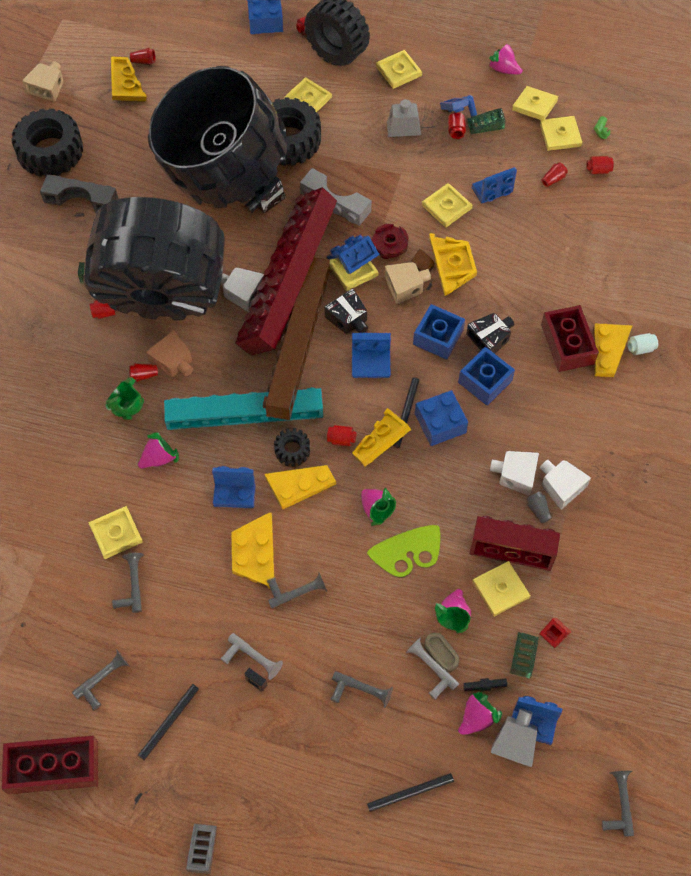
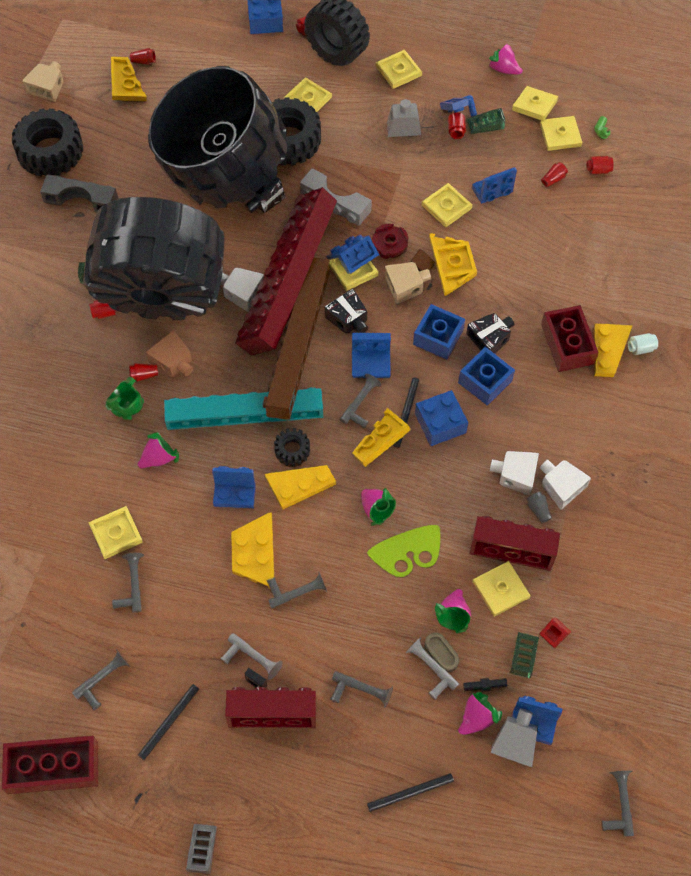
red brick [327,425,357,447] -> none
none -> dark red brick [225,687,317,728]
none -> dark grey piece [340,374,381,429]

